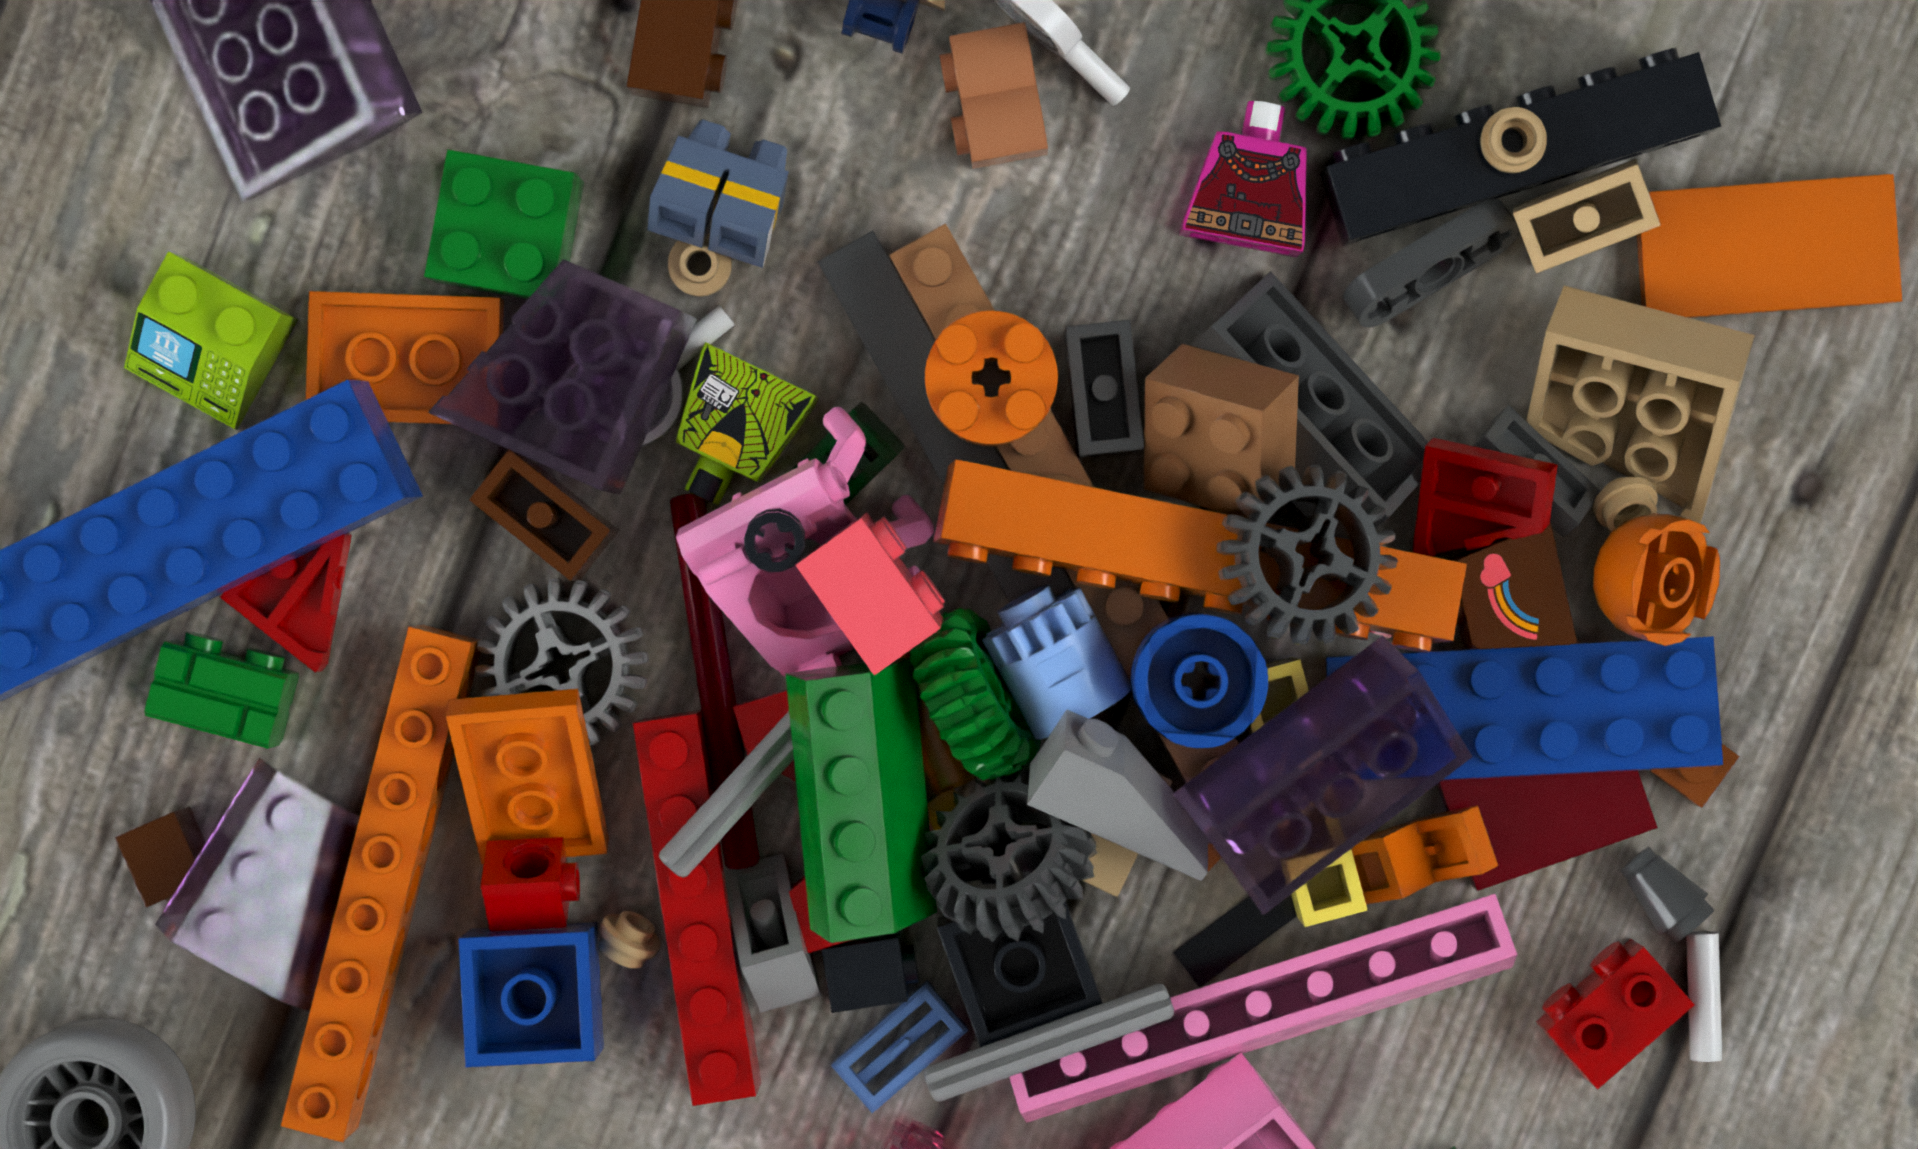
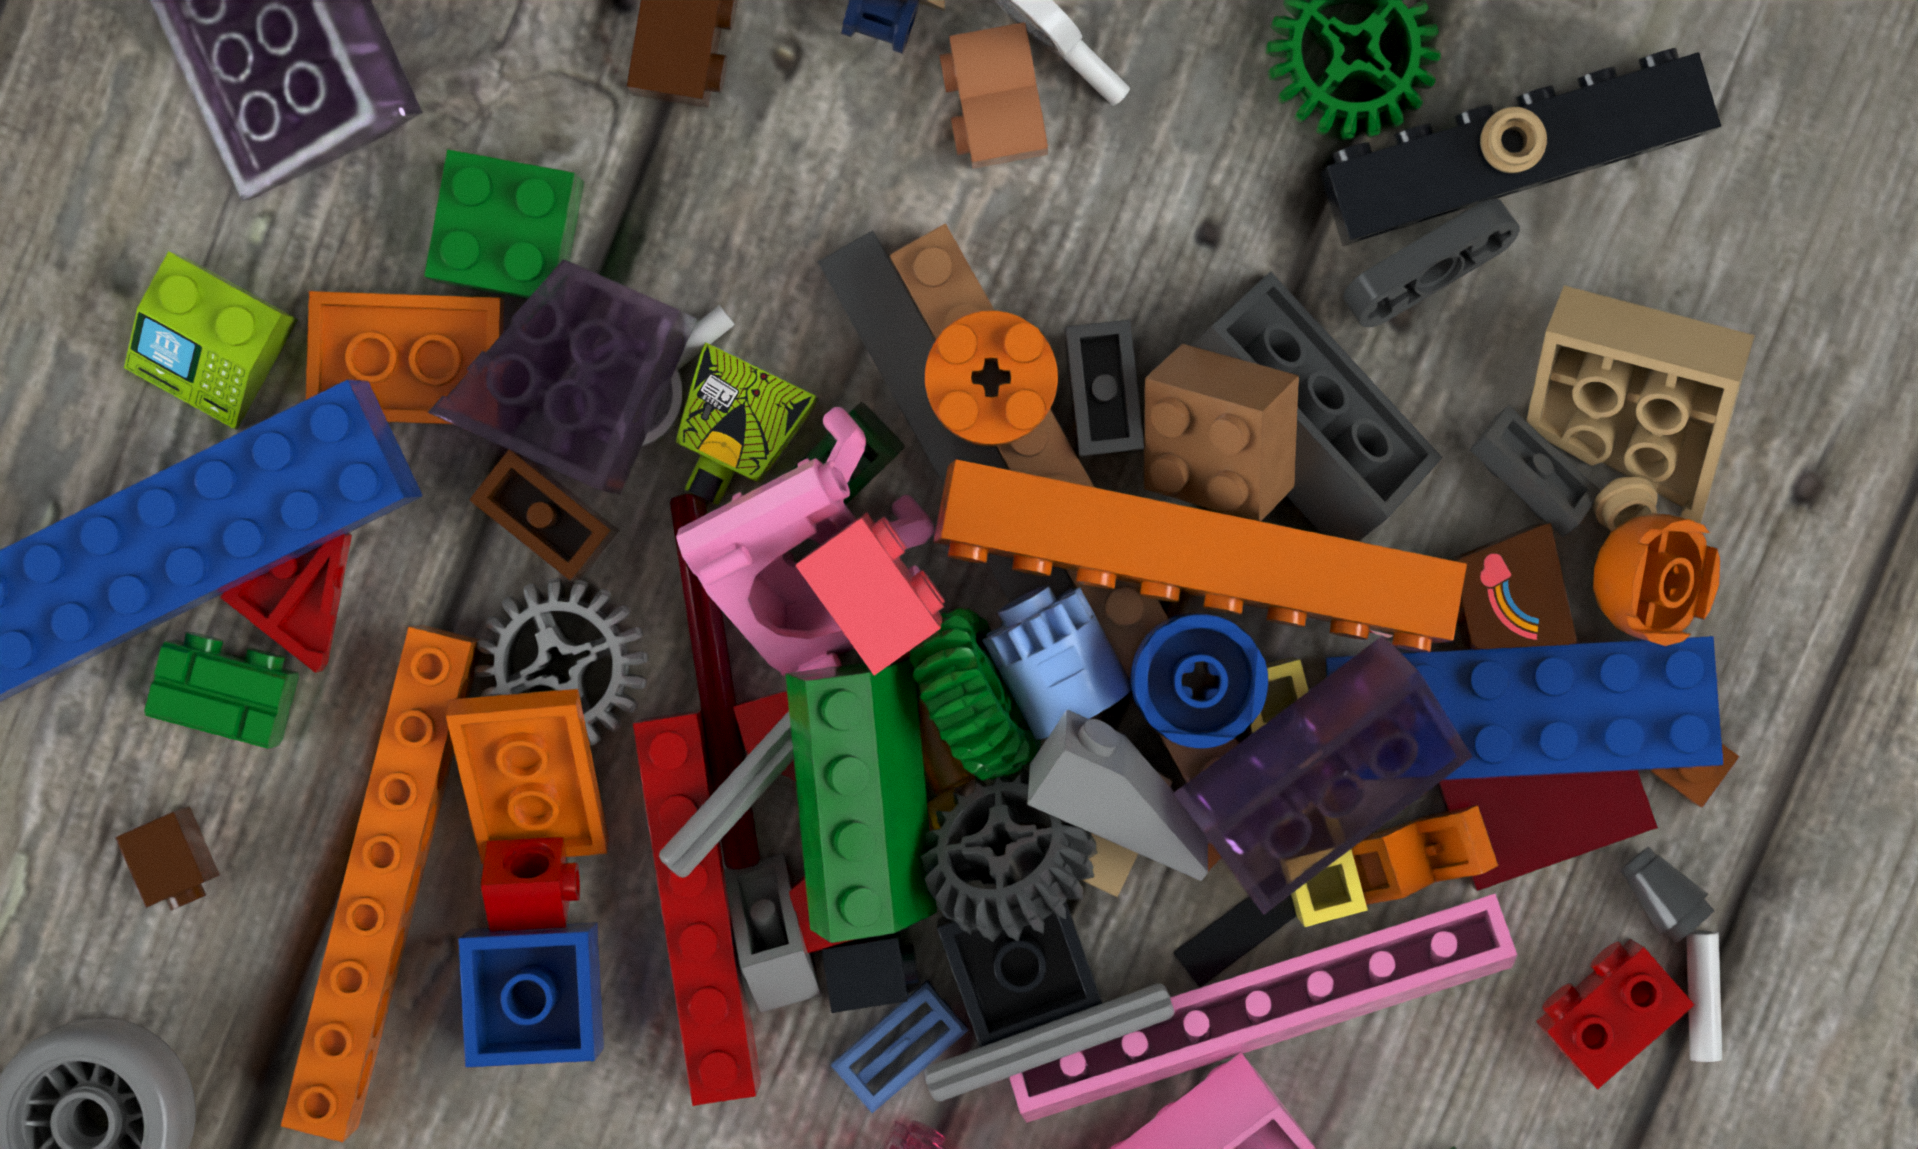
clear purple wedge [155,758,360,1011] -> none
tan plate [598,911,661,969] -> none
sand blue hips [647,119,789,268] -> none
tan plate [668,233,732,297] -> none
black bush [744,508,805,572] -> none
torso [1179,101,1307,258] -> none
dark grey gear [1217,465,1398,645] -> none
red wing [1412,438,1558,557] -> none
tan brick [1513,159,1661,273] -> none
orange tile [1636,174,1903,318] -> none

